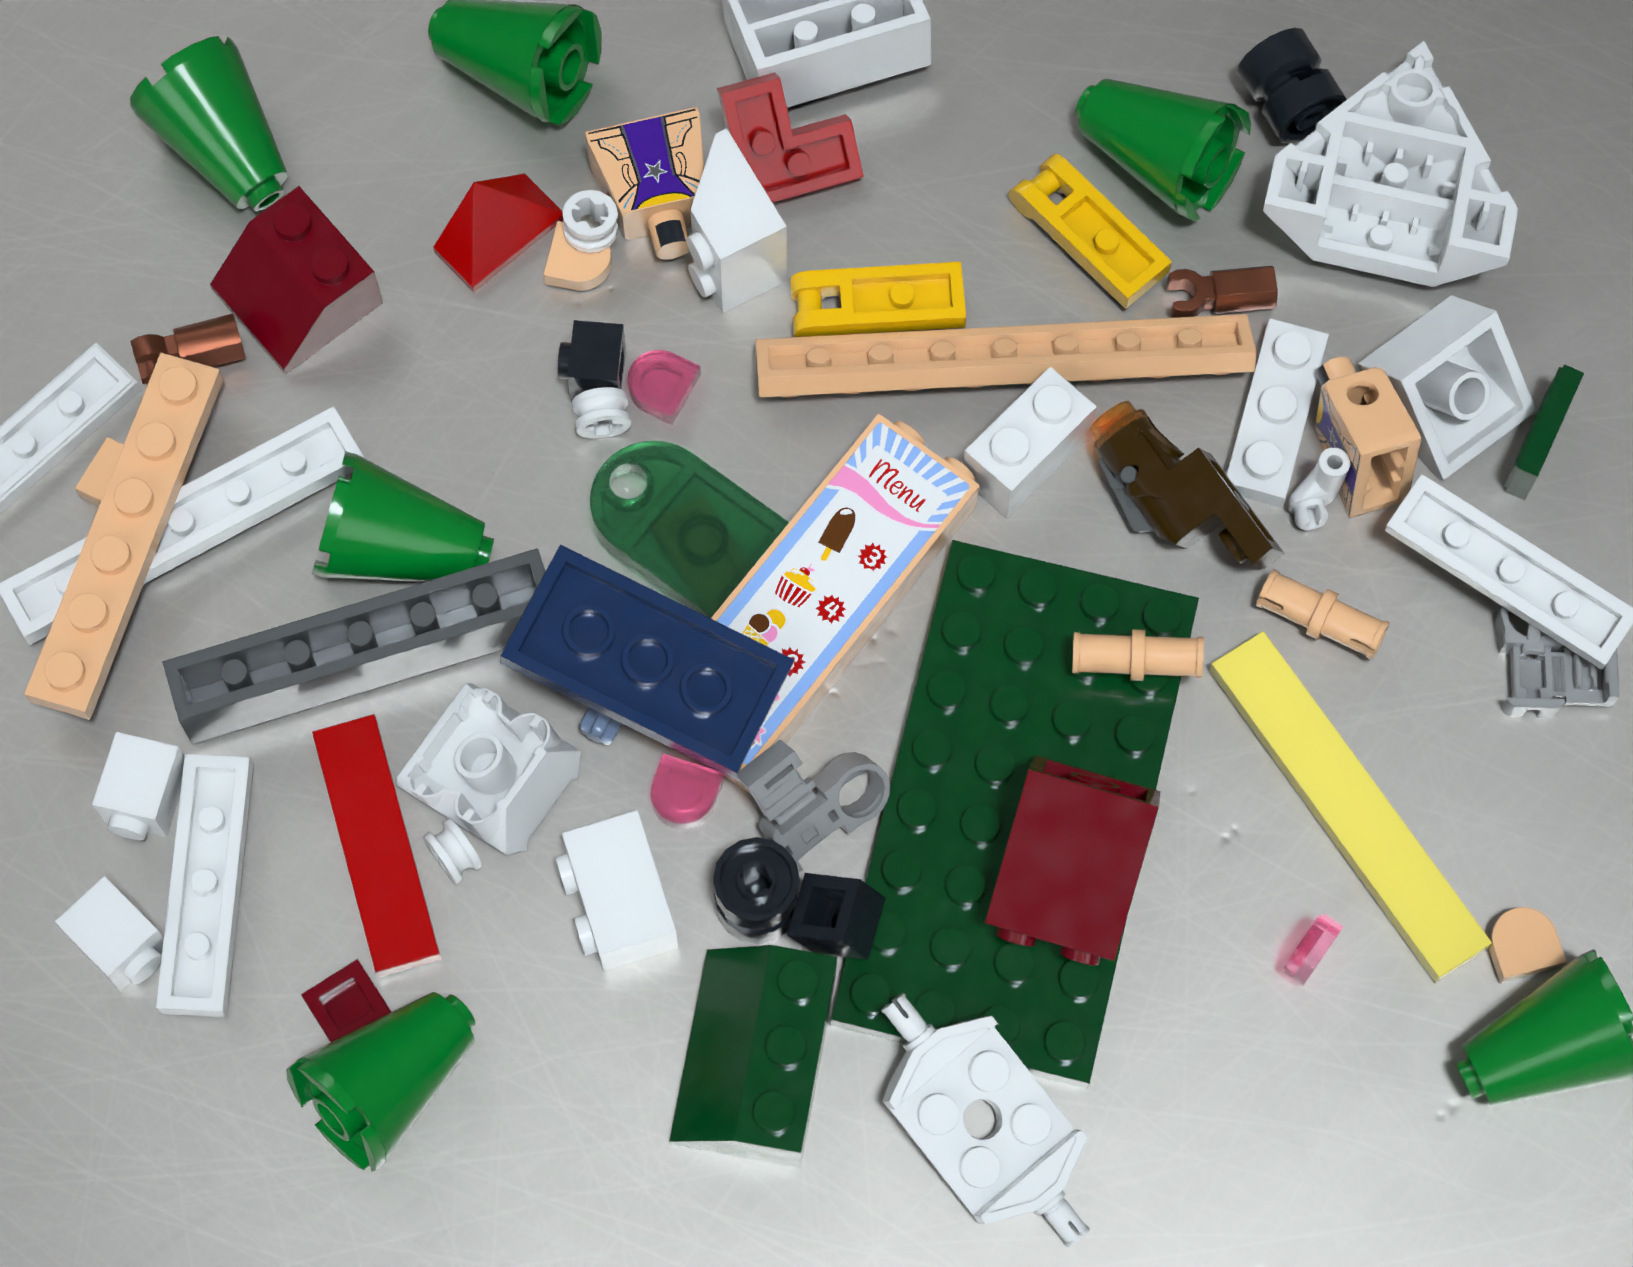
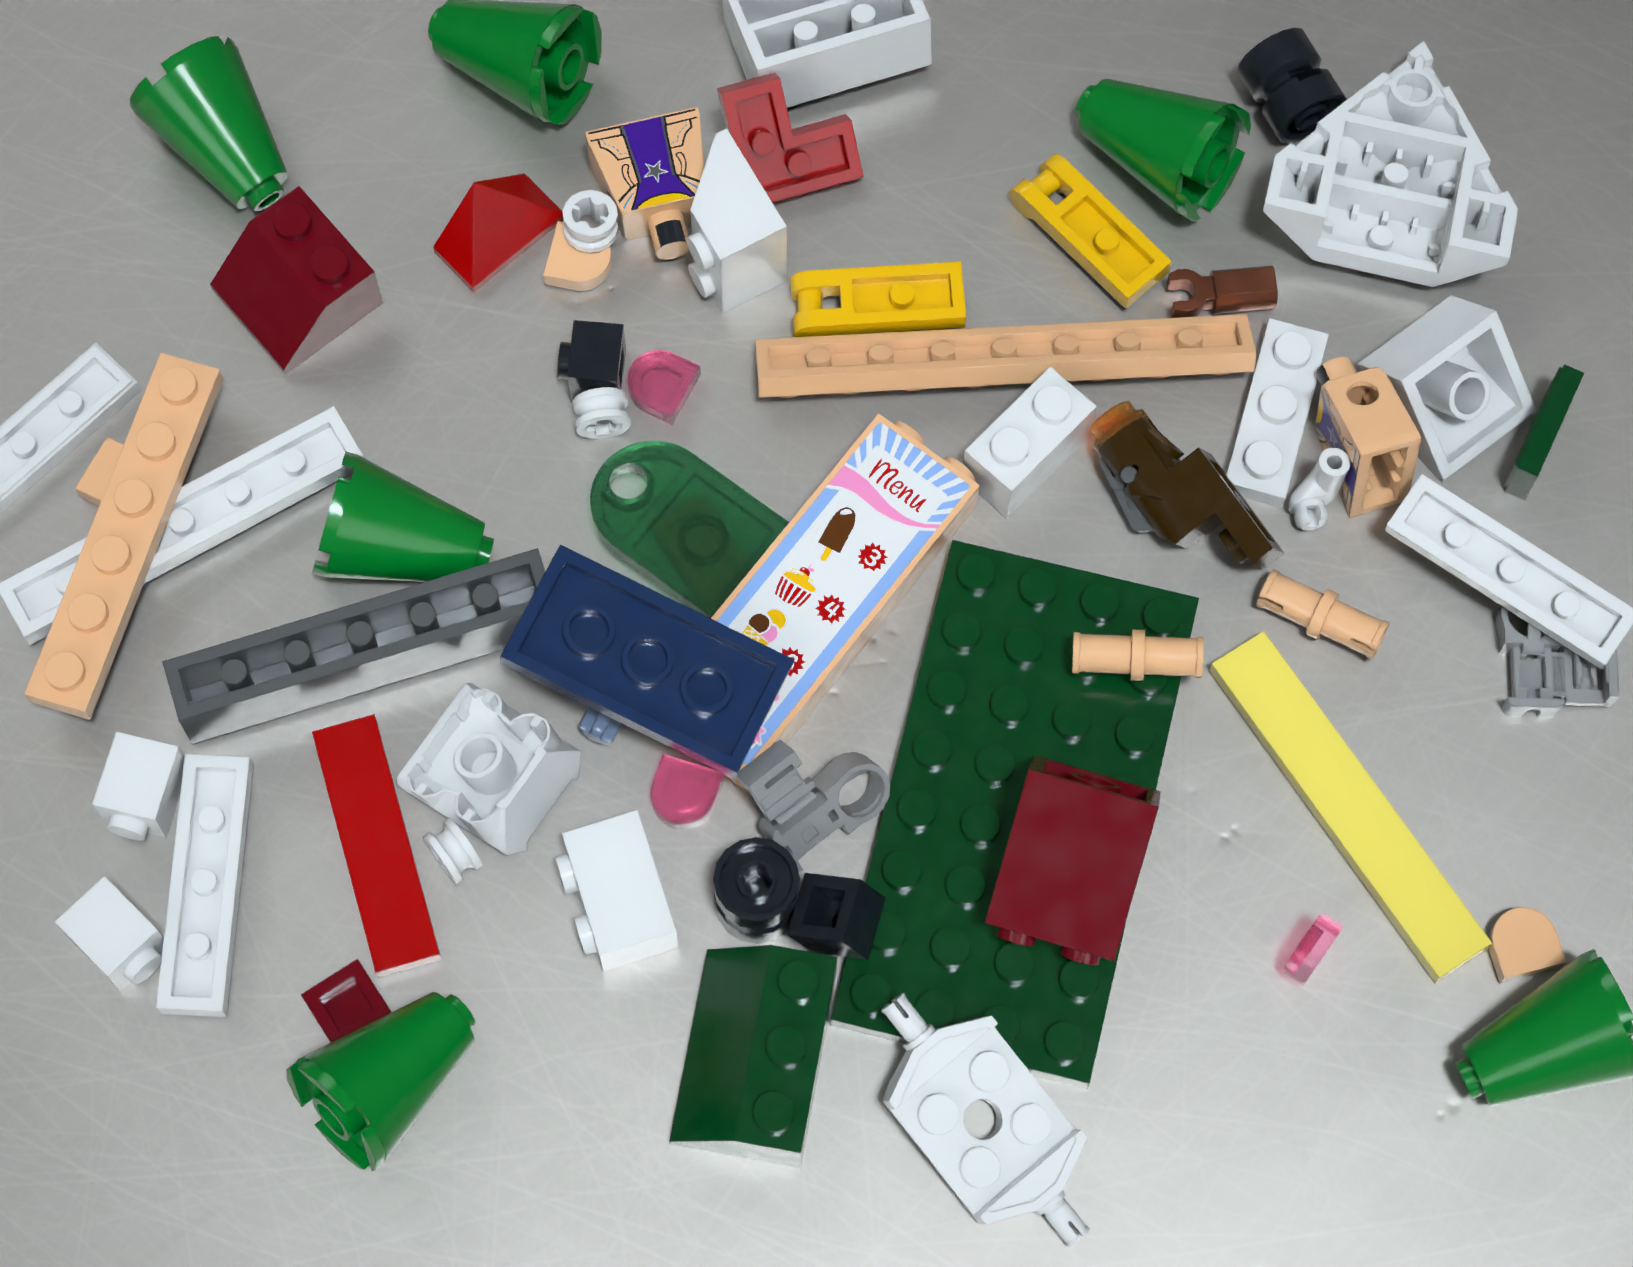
copper bar [130,313,246,384] -> none

